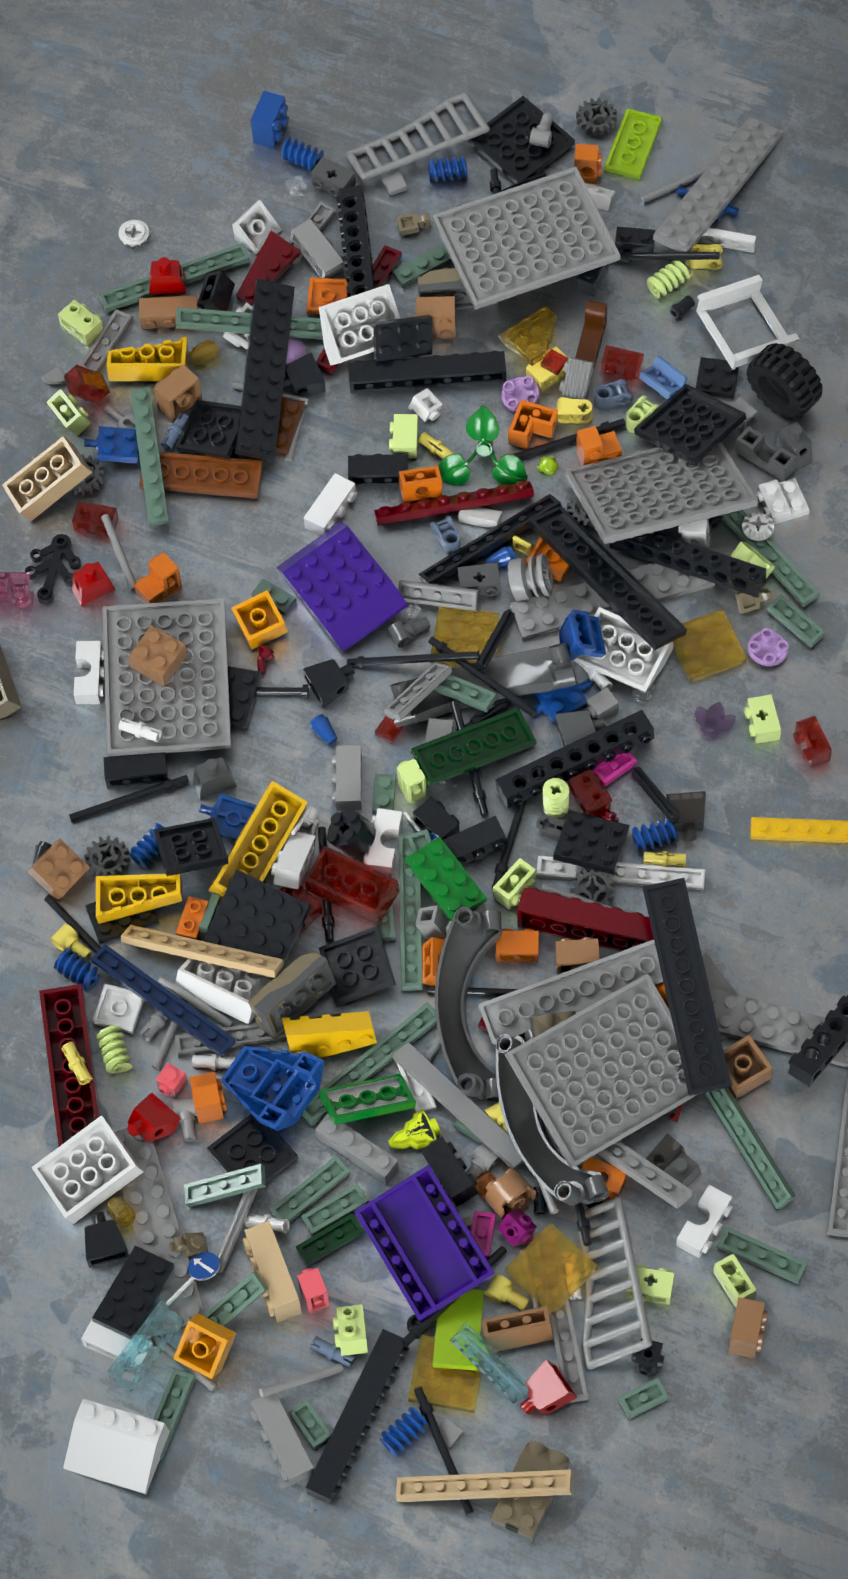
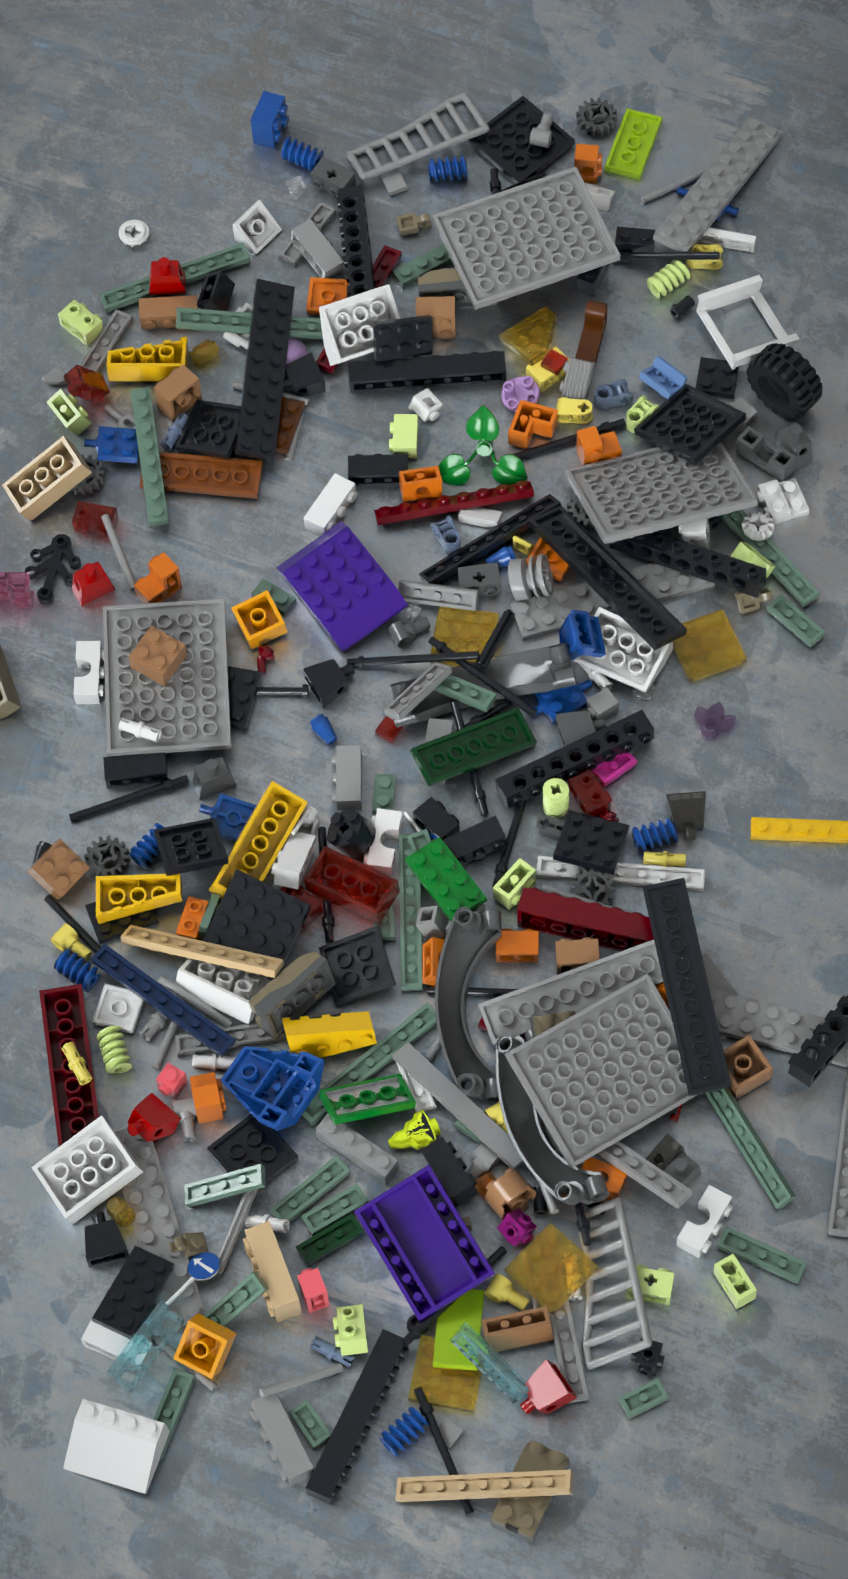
dark red wing [236,231,301,306] -> none
yellowish green brick [397,759,427,804] -> none
light yellow pin [418,432,456,459] -> none
dark pink plate [471,1211,496,1258] -> none
lime piece [537,455,559,476] -> none
clear red brick [601,345,644,380] -> none
black axle [631,767,680,823] -> none
medium nougat brick [728,1297,768,1359] -> none
yellowish green brick [744,694,781,744] -> none
lavender dish [748,628,789,666] -> none
clear red brick [793,716,832,768] -> none

